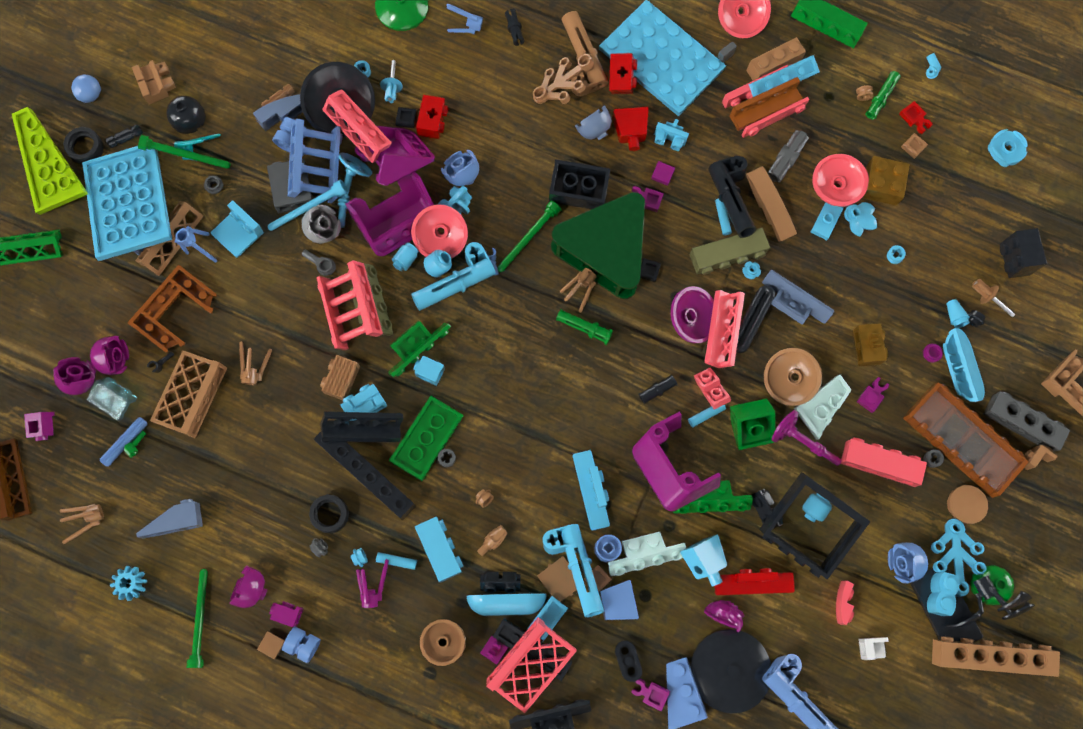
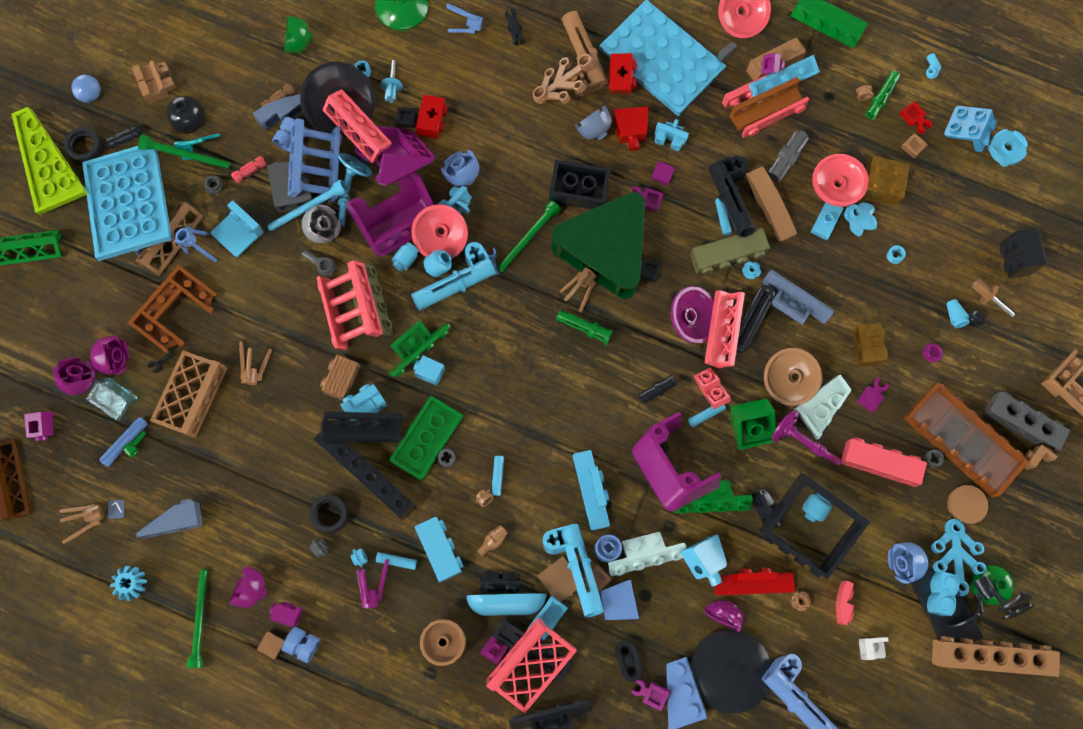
medium azure brick [943,328,985,402] -> none
none -> sand blue sticker [108,500,125,519]
none -> coral axle [231,156,267,183]
none -> green cylinder [284,16,313,54]
none -> medium azure piece [491,456,504,496]
none -> magenta tile [761,53,785,75]
none -> medium nougat plate [791,591,811,611]
none -> dark azure bracket [944,106,997,152]

